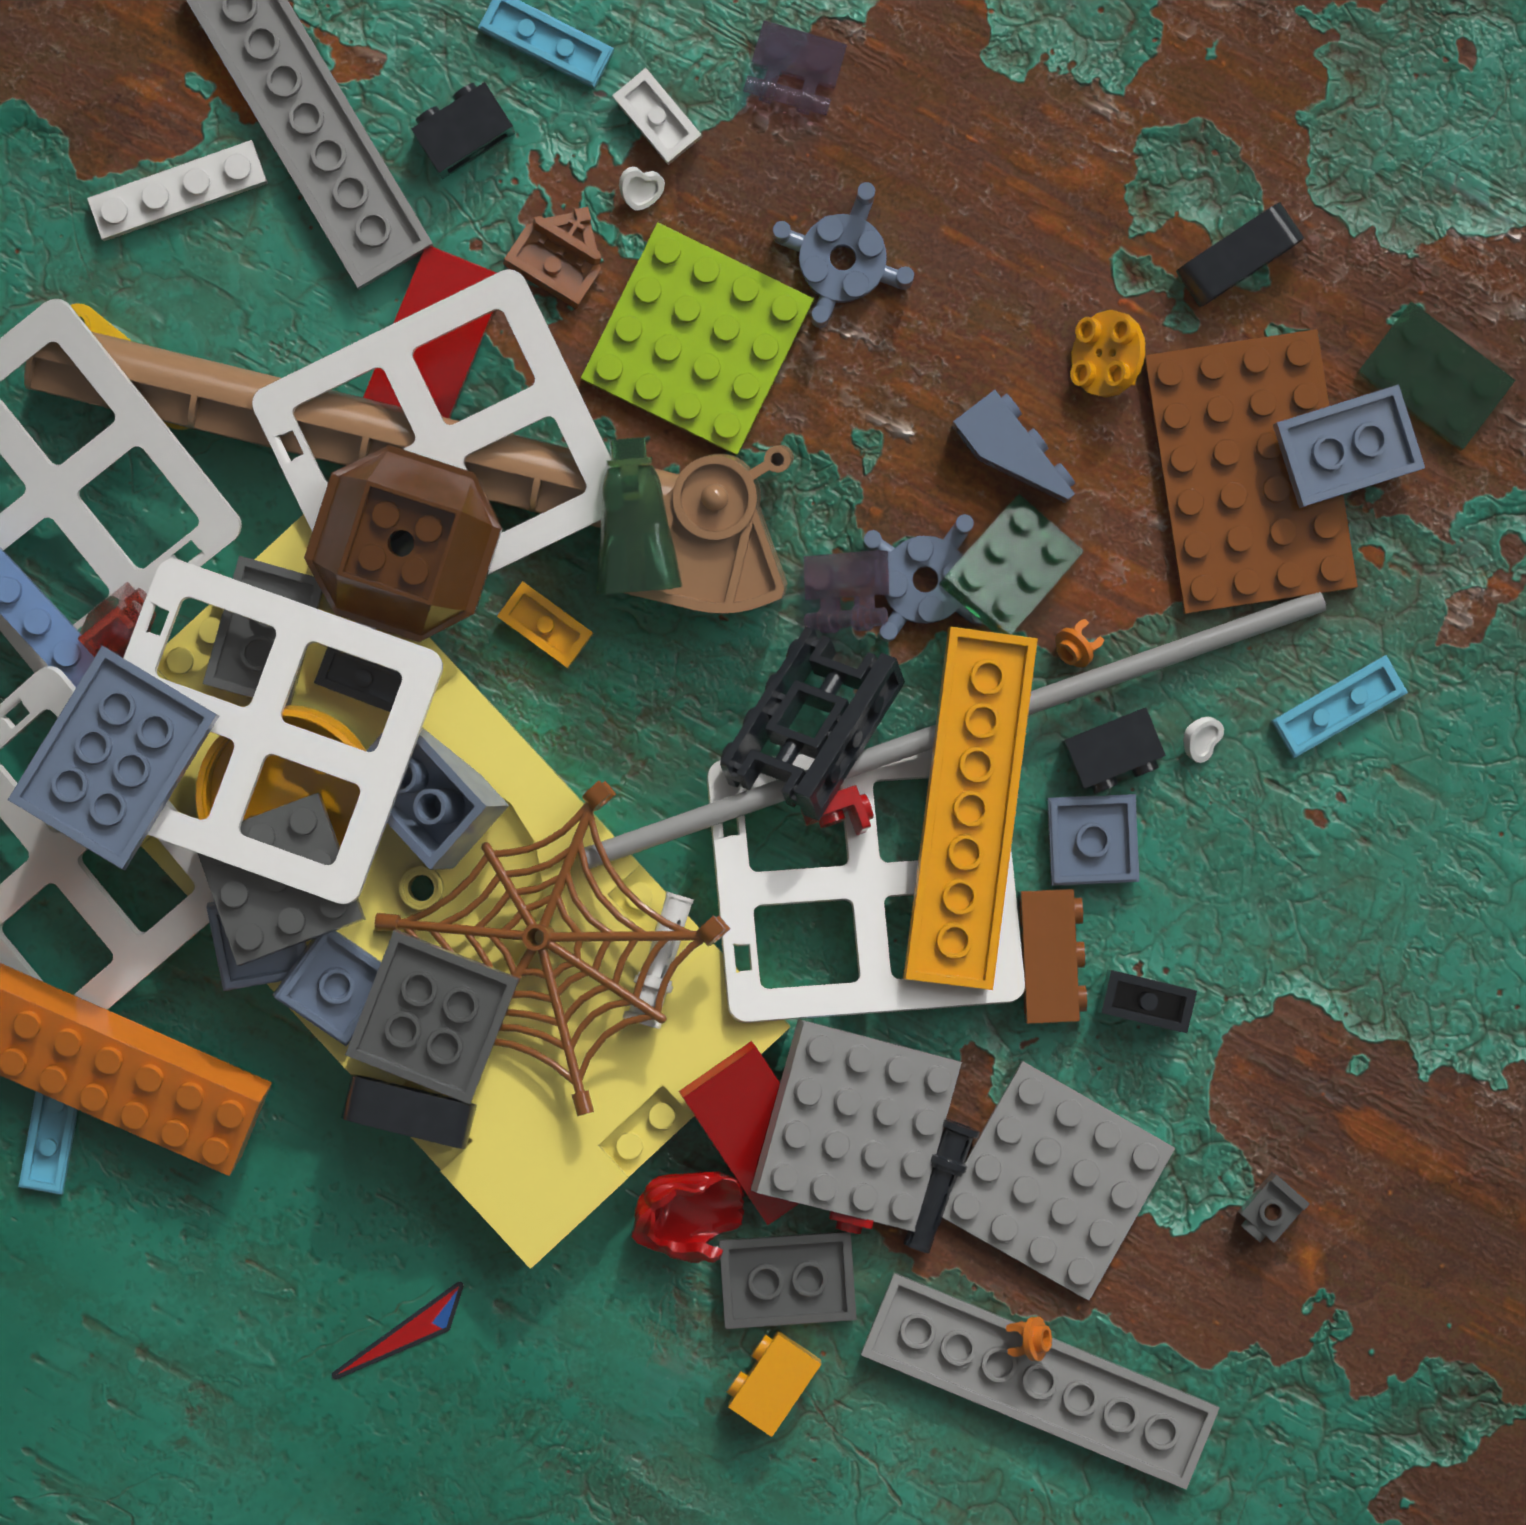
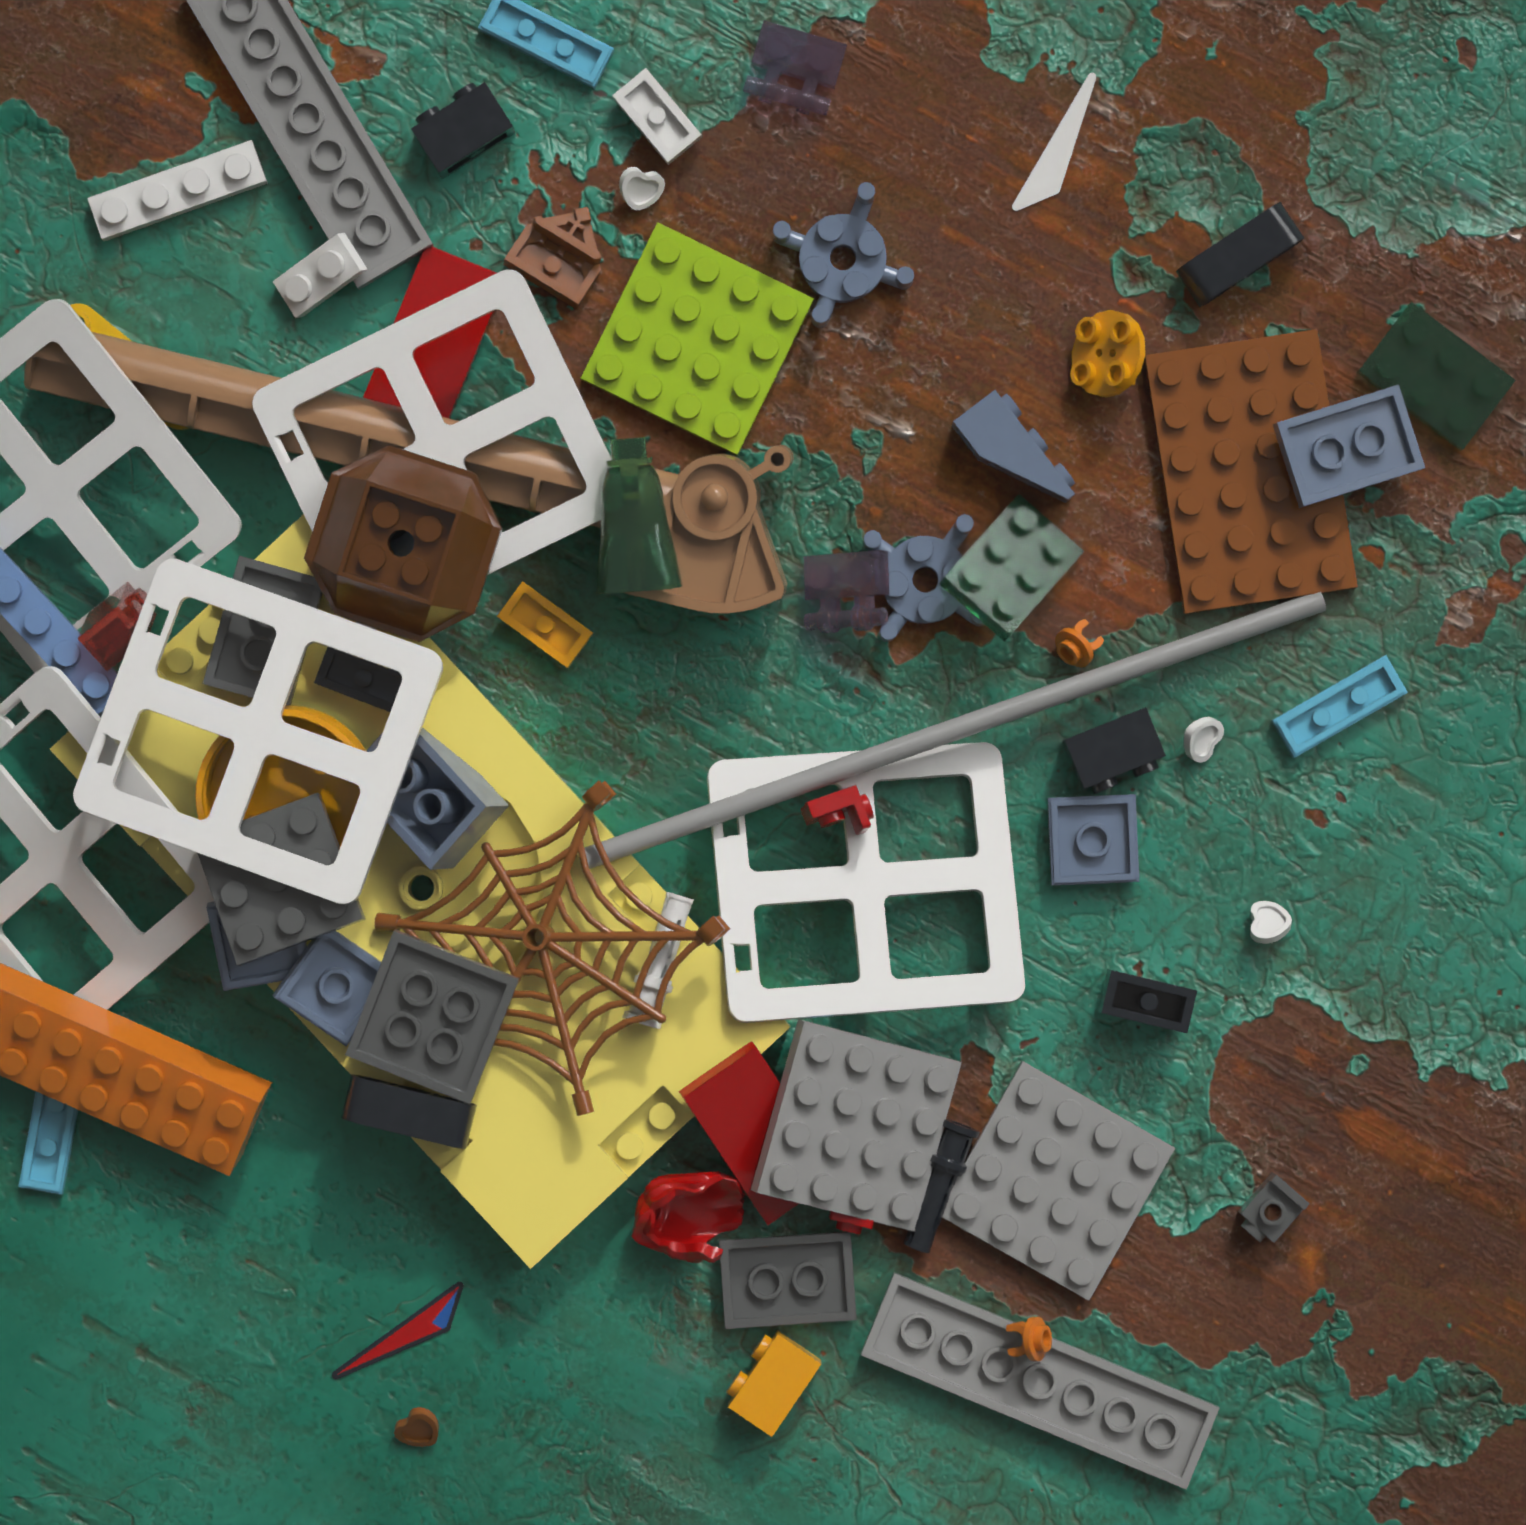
sand blue plate [8,646,219,870] -> none
black fence [720,627,905,821] -> none
light orange plate [903,627,1038,990] -> none
dark orange brick [1019,889,1087,1024] -> none
none -> white plate [273,233,368,318]
none -> dark orange piece [394,1407,439,1447]
none -> white sticker [1012,73,1096,211]
none -> white piece [1250,901,1292,944]

